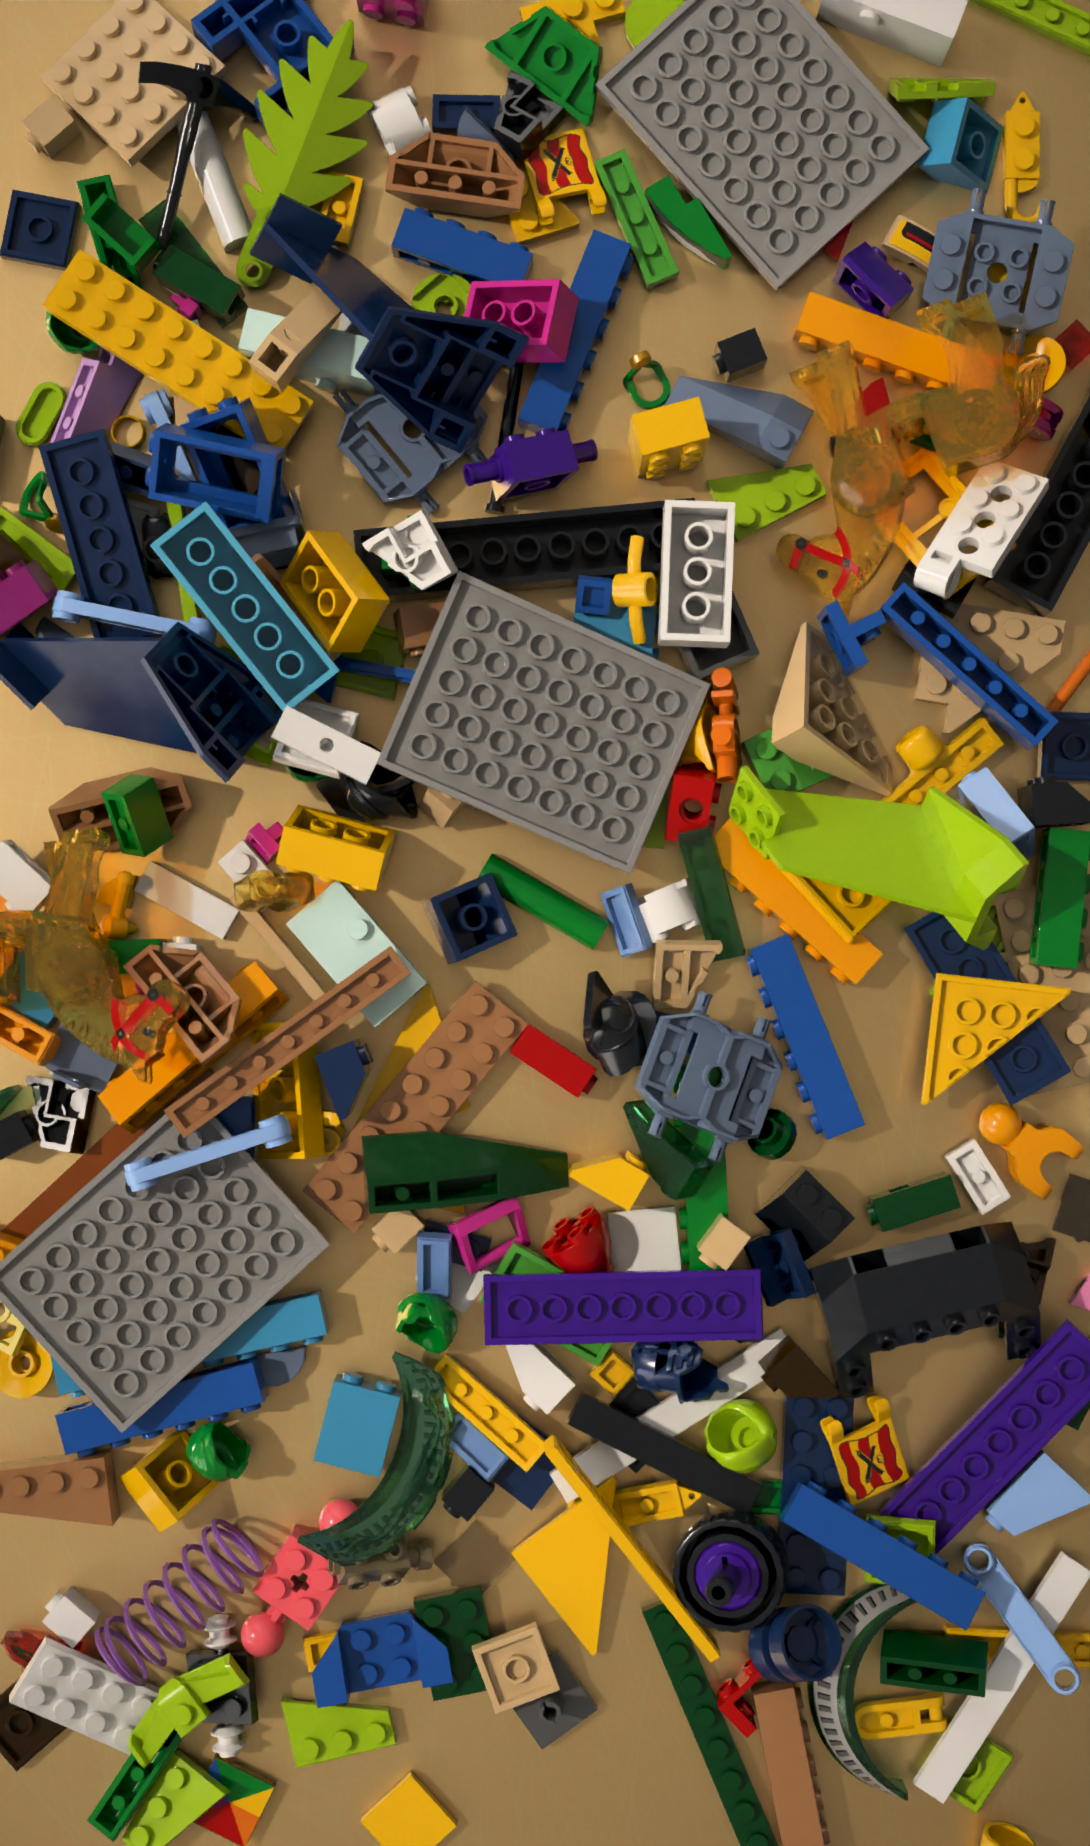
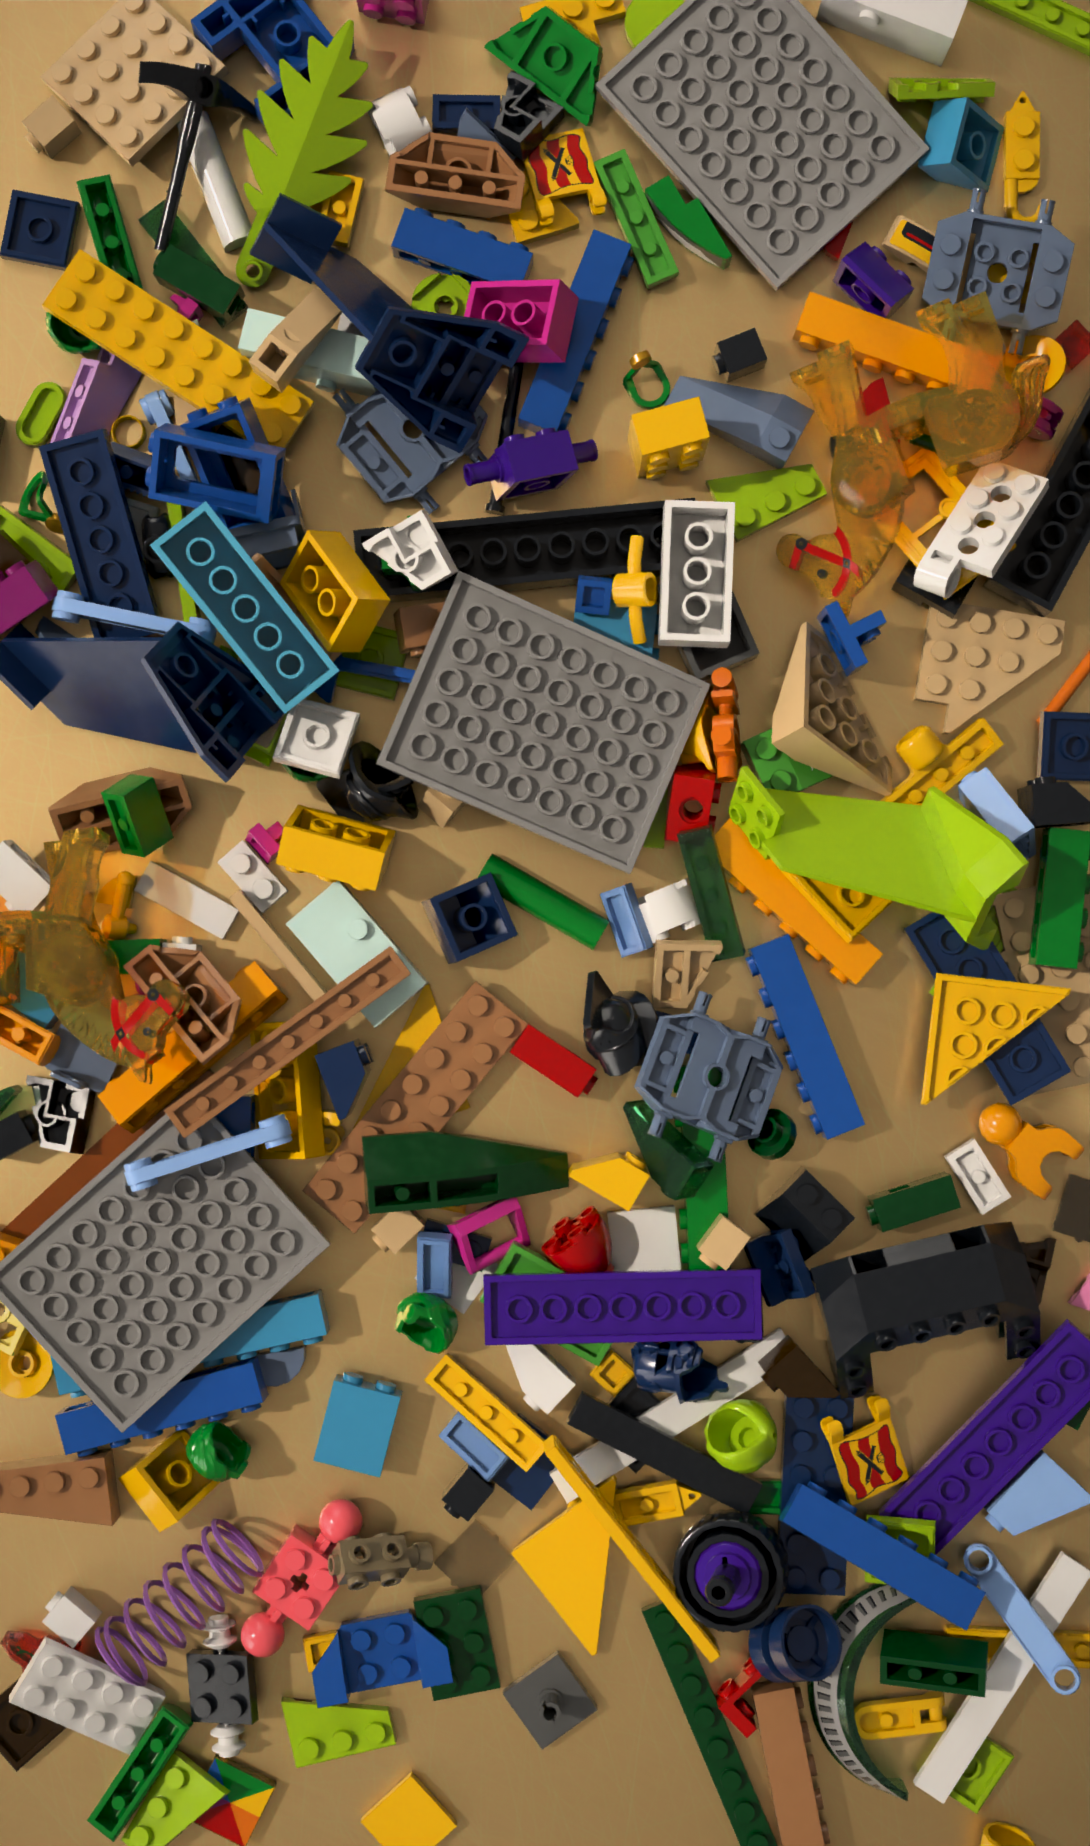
green panel [81,193,164,272] -> none
lime plate [128,1653,250,1768] -> none
clear yellow brick [234,870,315,912] -> none
white tile [271,706,381,785] -> none
clear green windscreen [297,1351,455,1566] -> none
tan tile [472,1622,560,1714] -> none
blue brick [878,582,1058,751] -> none

